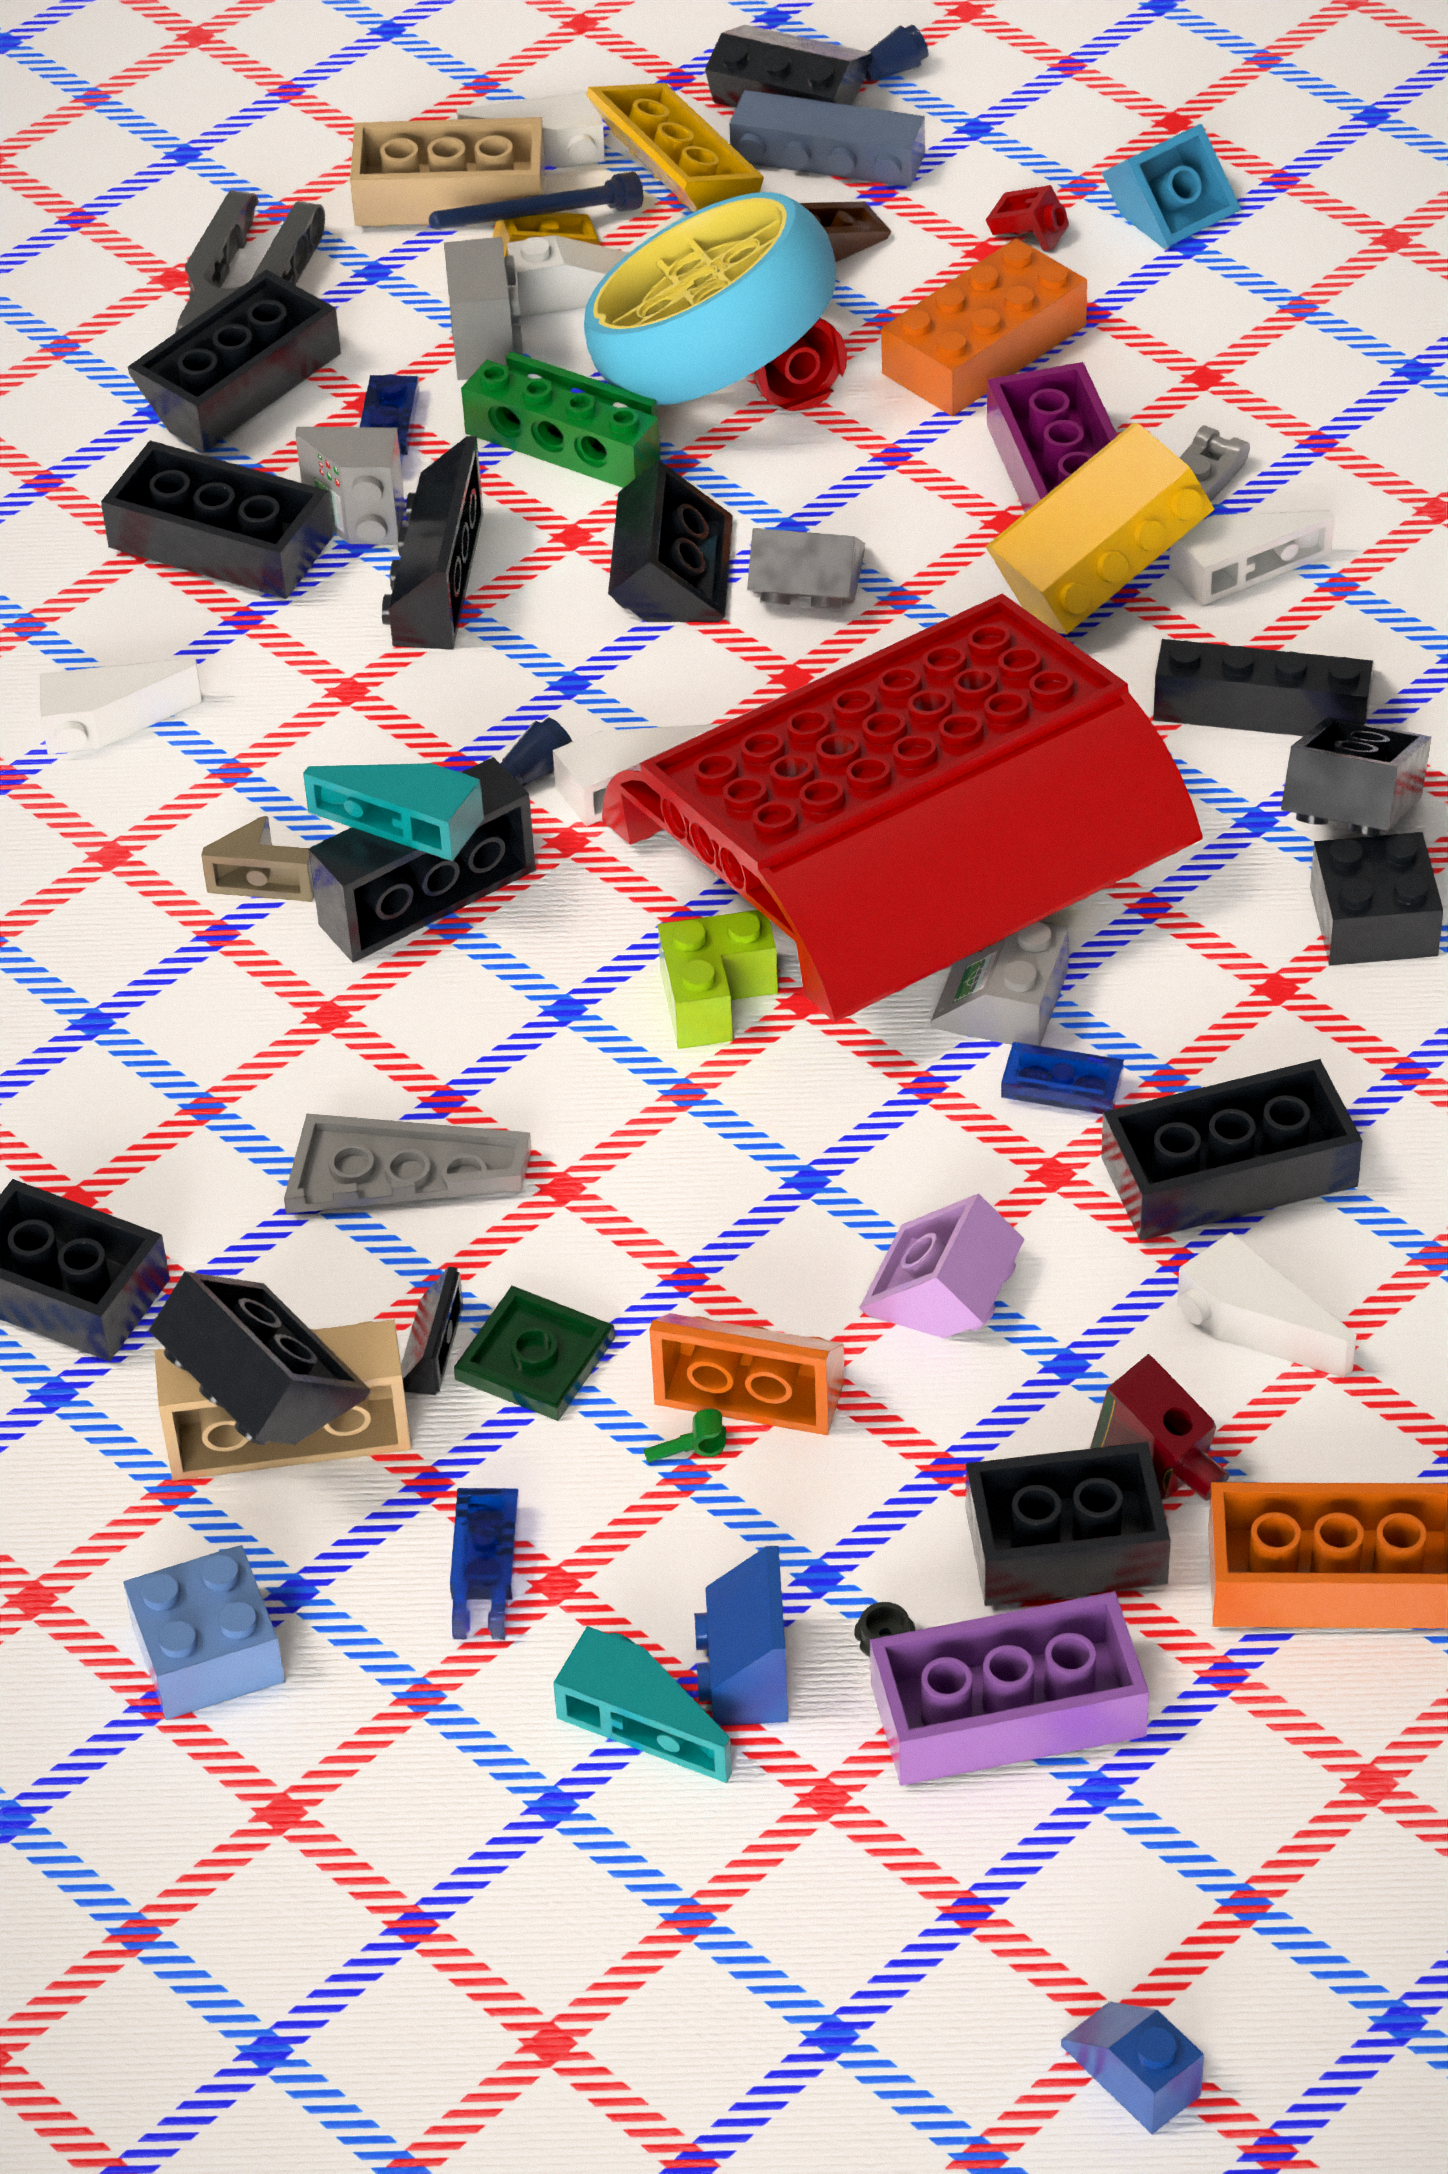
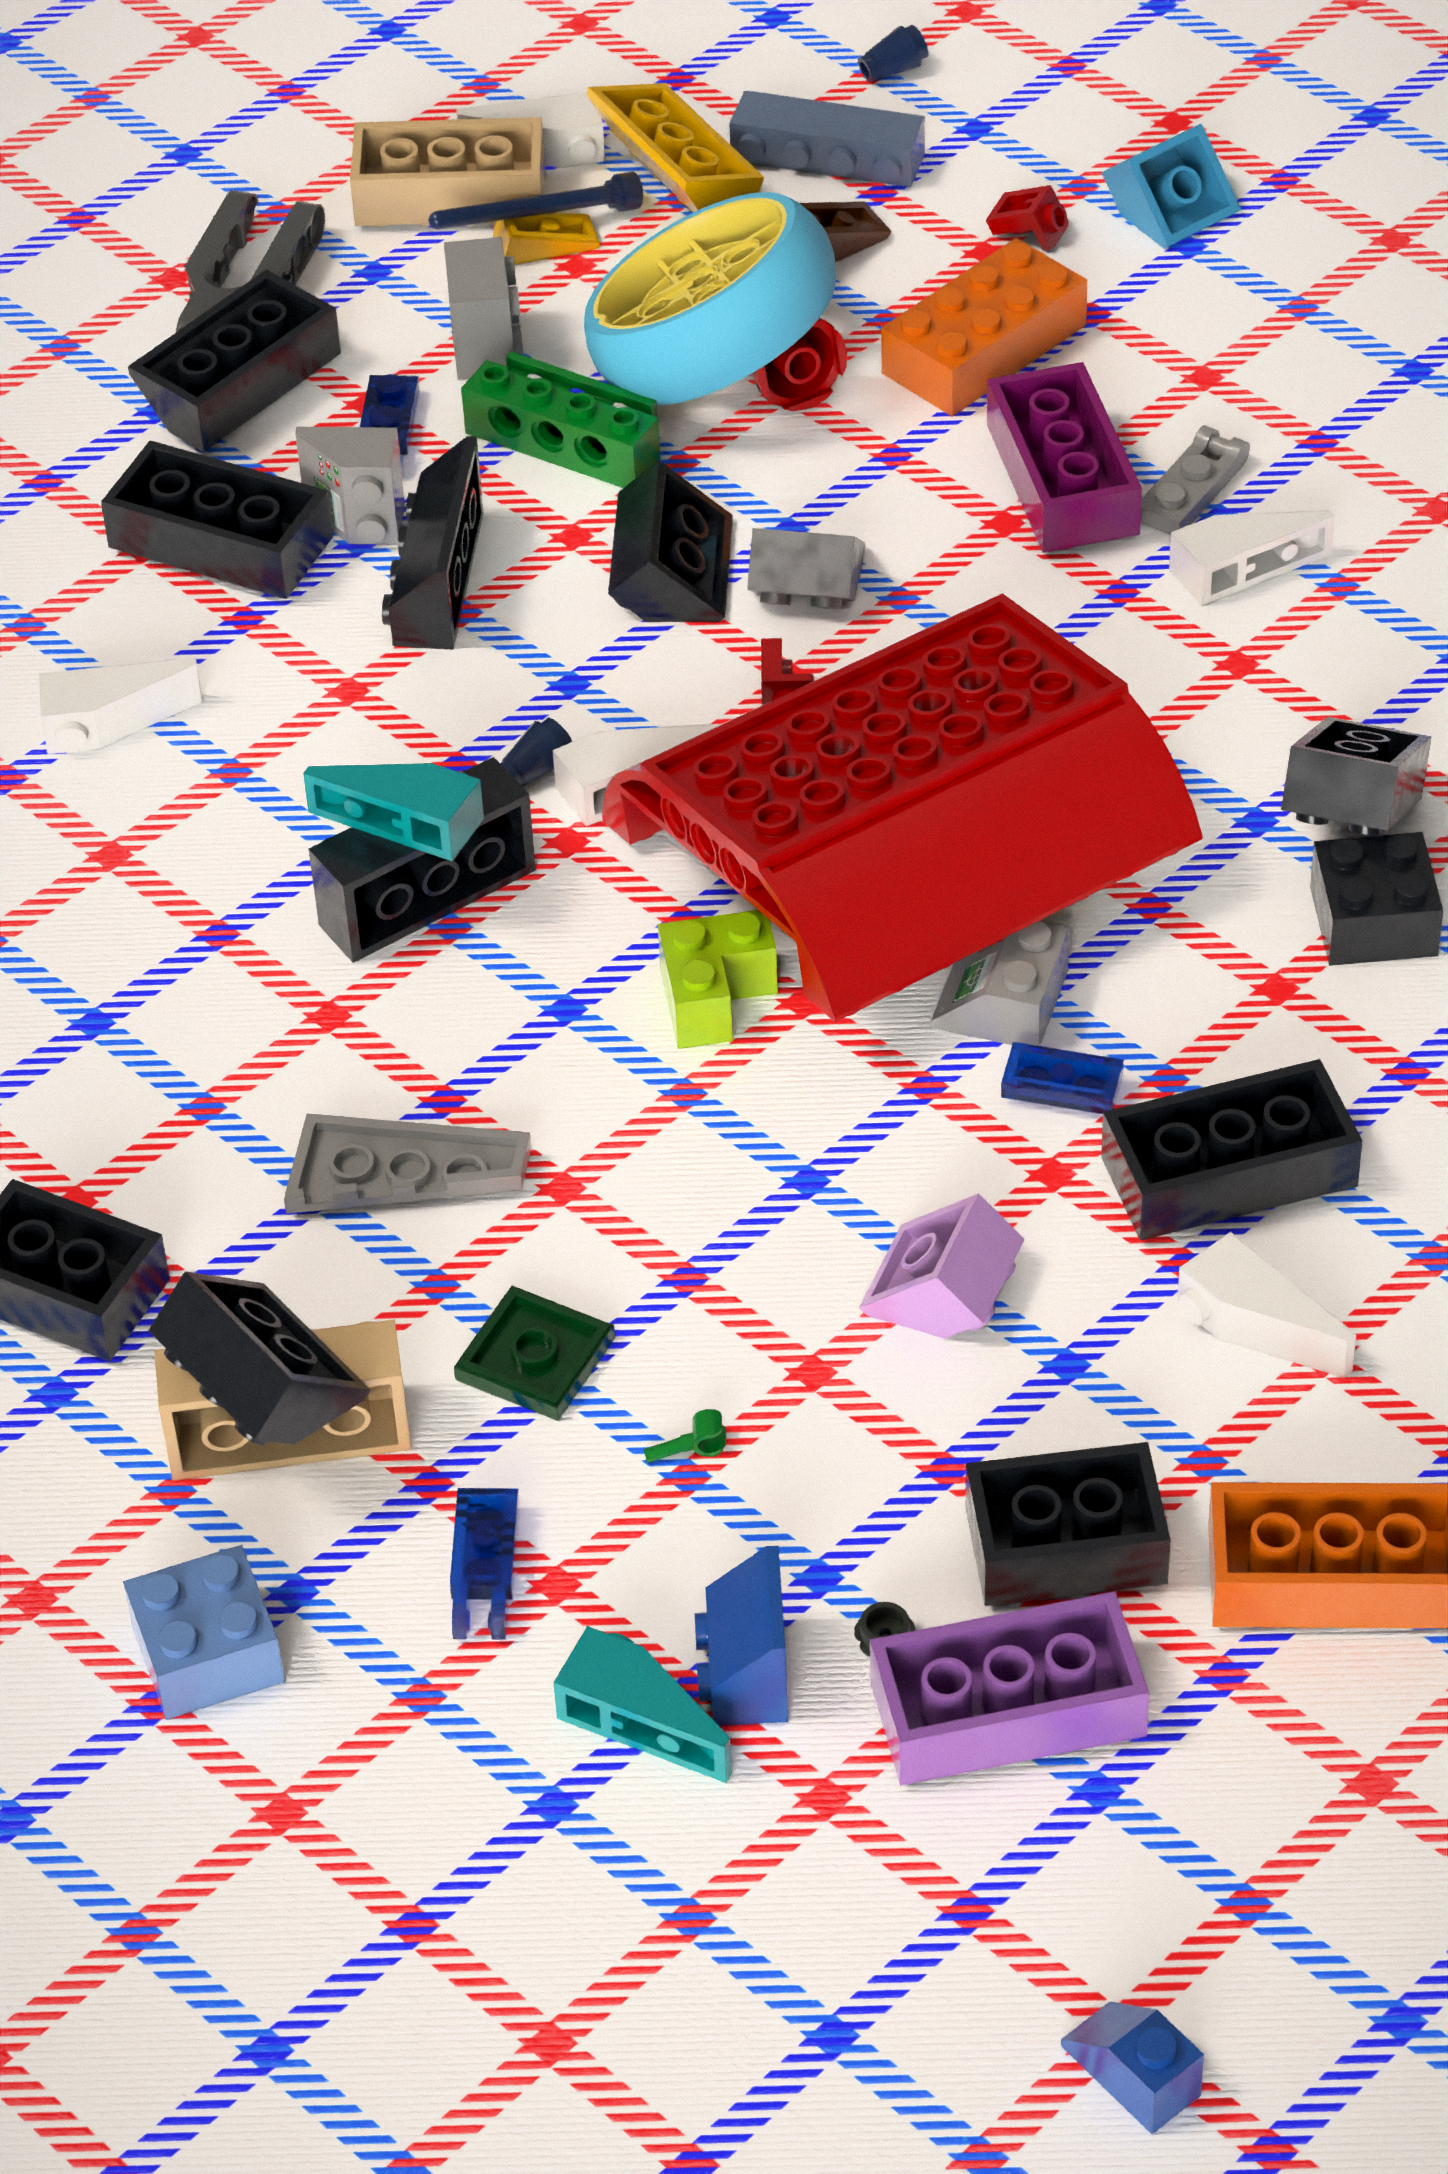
dark tan slope [201,816,314,902] -> none
black slope [401,1267,464,1396] -> none
white slope [507,235,629,318] -> none
orange slope [649,1313,845,1436] -> none
black slope [705,24,873,108] -> none
yellow slope [985,423,1215,634] -> none
dark red torso [1090,1353,1230,1501] -> none
black slope [1153,639,1375,736] -> none
none -> red bracket [761,638,814,705]

